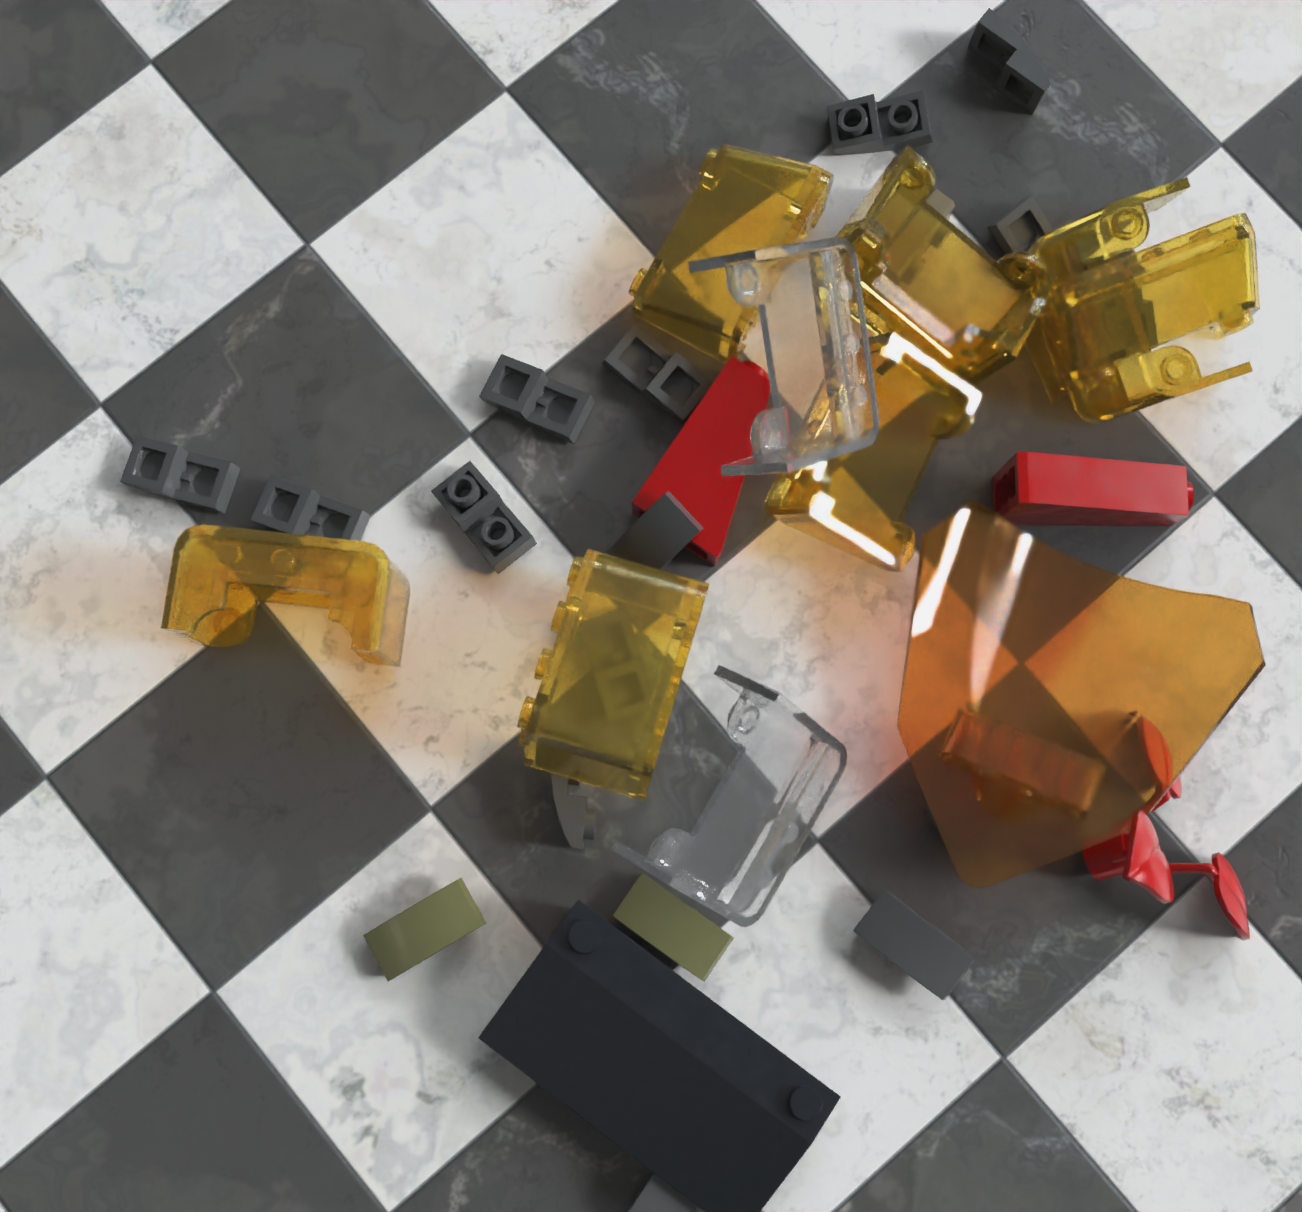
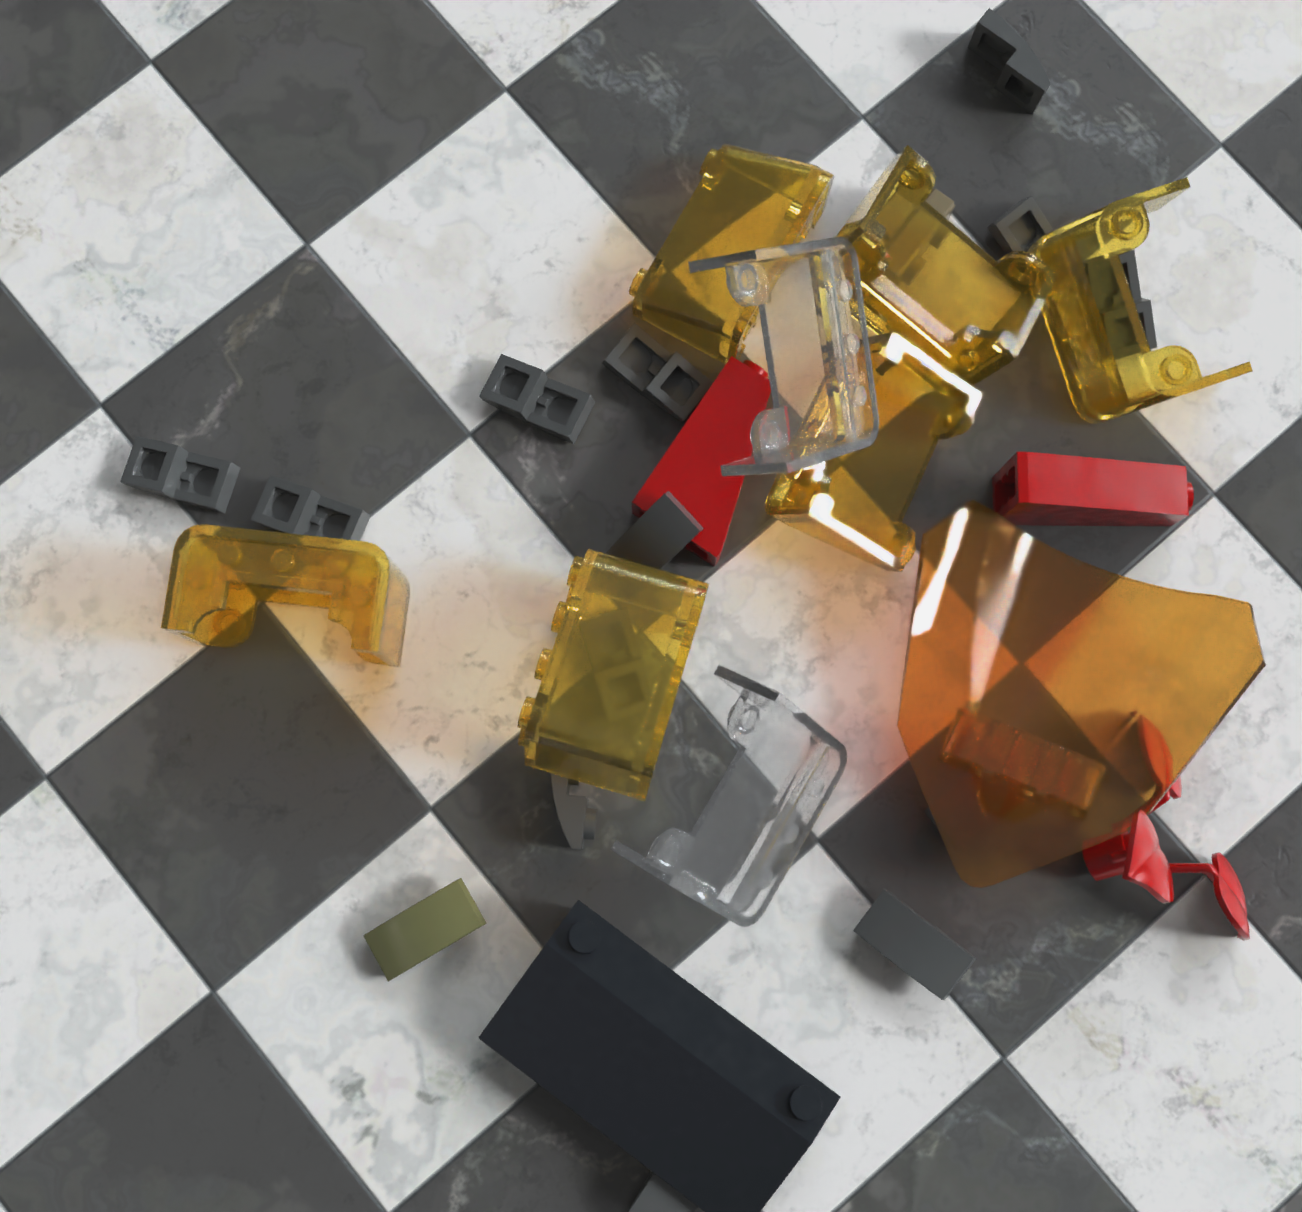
dark grey slope [431,461,537,574] -> none
olive slope [612,873,734,982] -> none
dark grey slope [827,90,933,154] -> none
clear yellow windscreen [1021,213,1260,404] -> none

